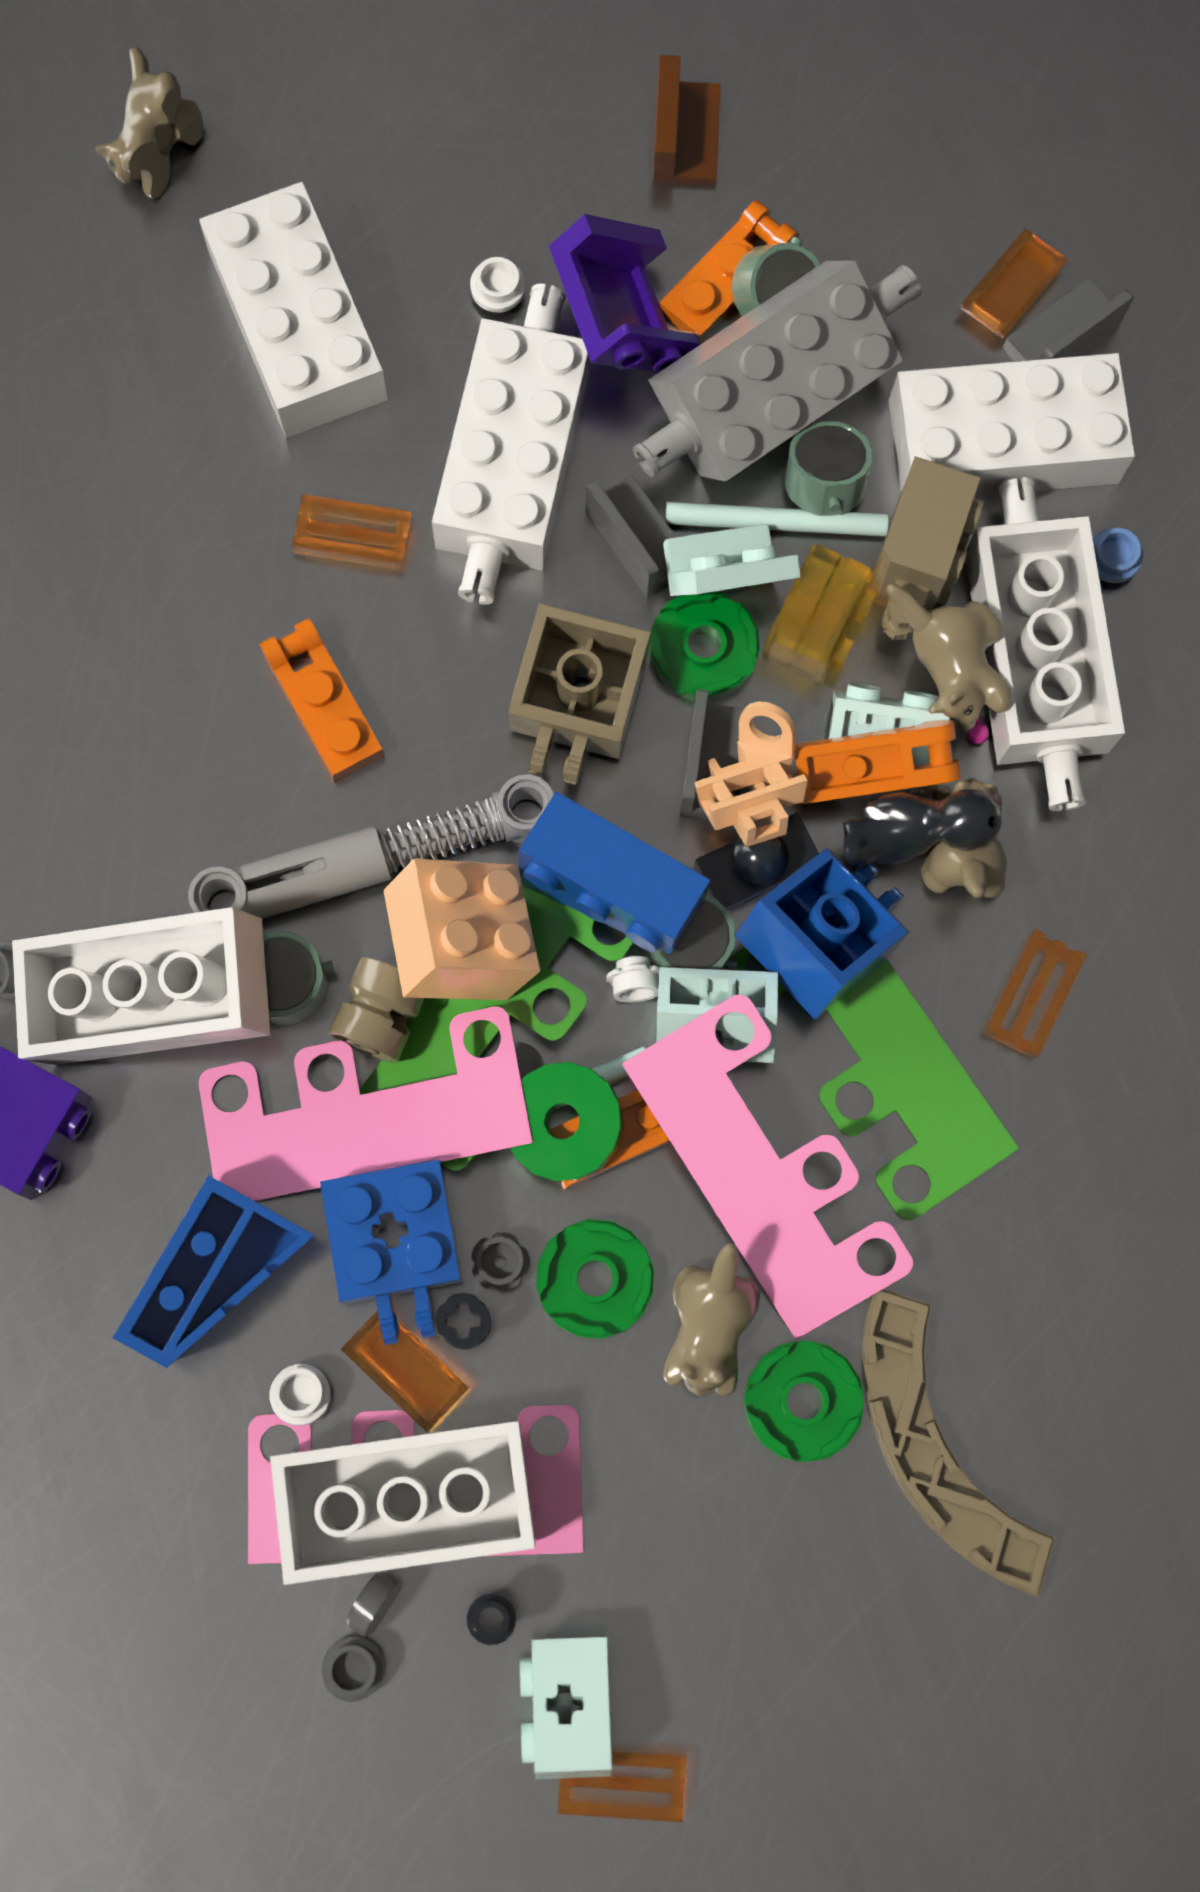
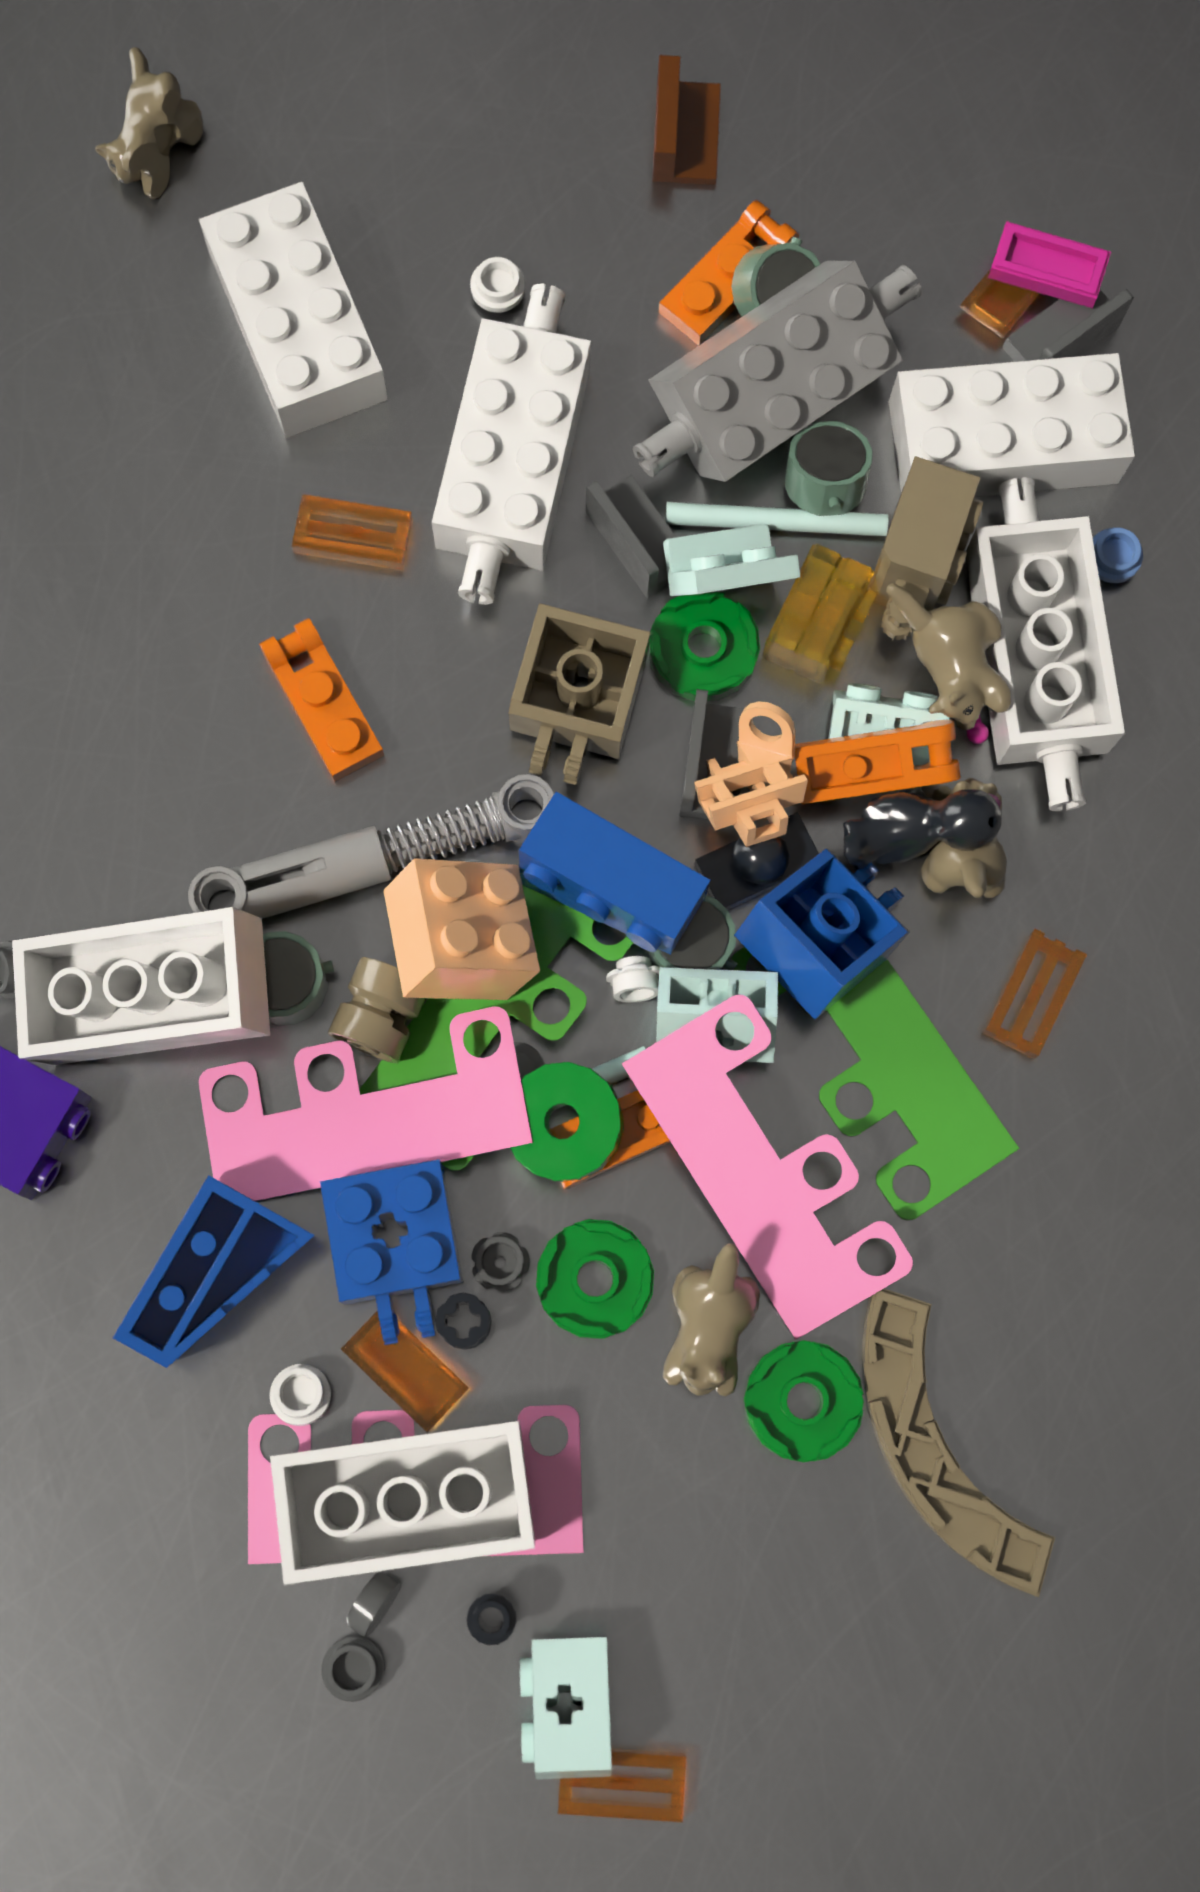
dark purple panel [549,214,701,374] -> none
none -> dark pink tile [988,221,1111,308]

